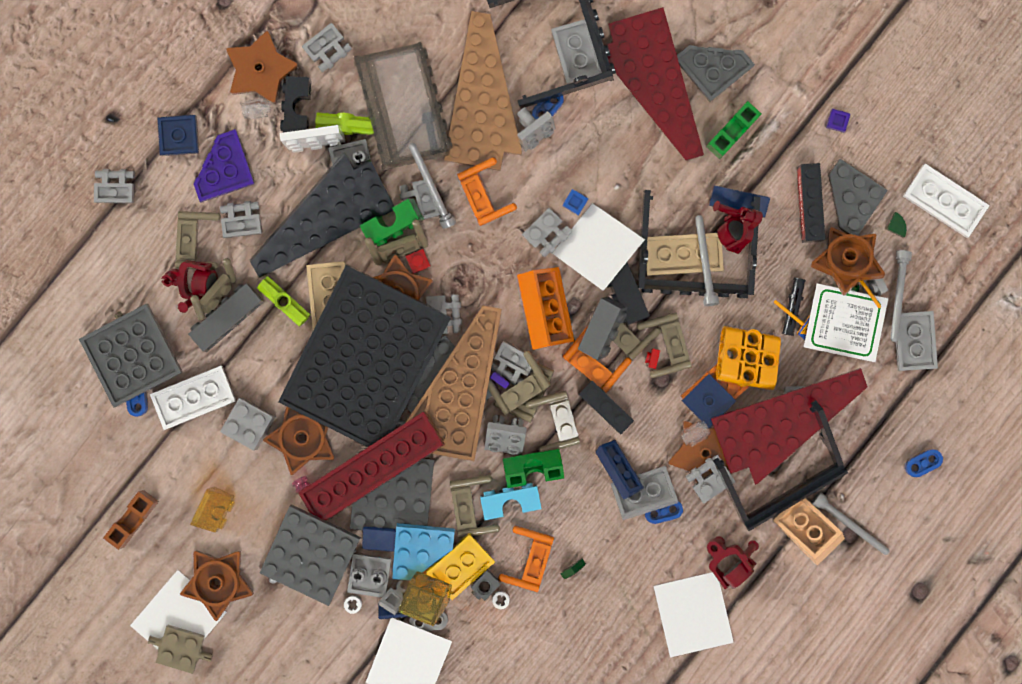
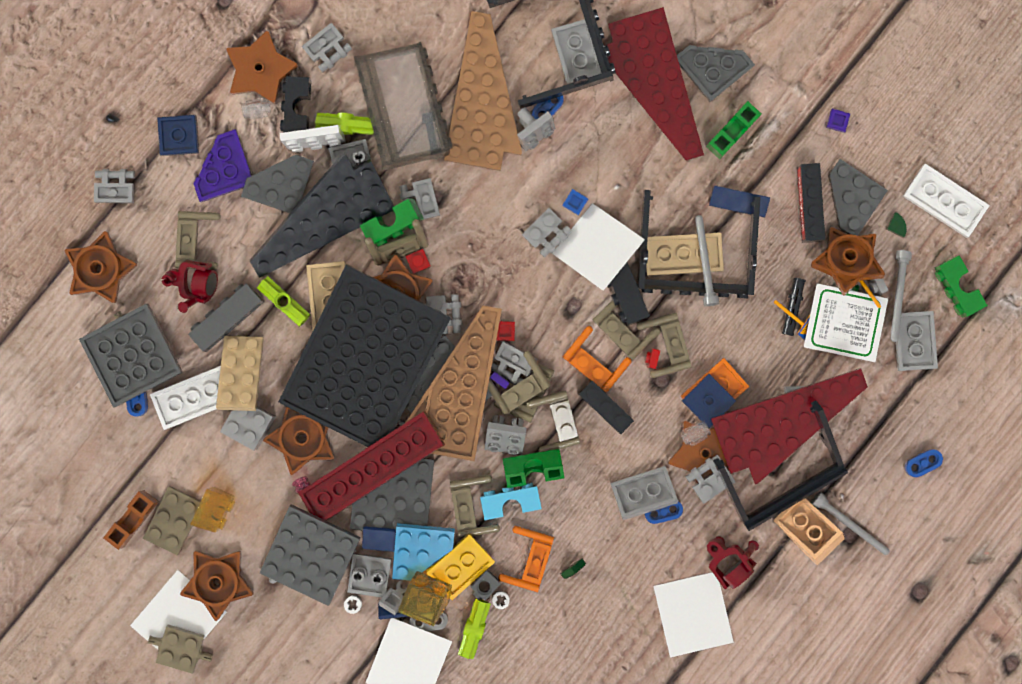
dark tan plate [191,258,236,320] -> none
light grey plate [220,201,262,238] -> none
light grey piece [409,143,456,229] -> none
orange plate [457,157,517,226] -> none
orange slope [517,267,575,350] -> none
dark grey brick [578,297,628,360] -> none
dark blue slope [596,440,644,500] -> none
dark red piece [713,200,763,254] -> none
light orange connector [716,326,781,390] -> none
none -> dark orange plate [65,231,137,303]
none -> dark tan plate [143,486,204,555]
none -> tan plate [216,336,264,411]
none -> dark grey plate [241,155,314,213]
none -> lime piece [458,598,491,659]
none -> red plate [496,321,515,341]
none -> green arch [934,255,988,318]

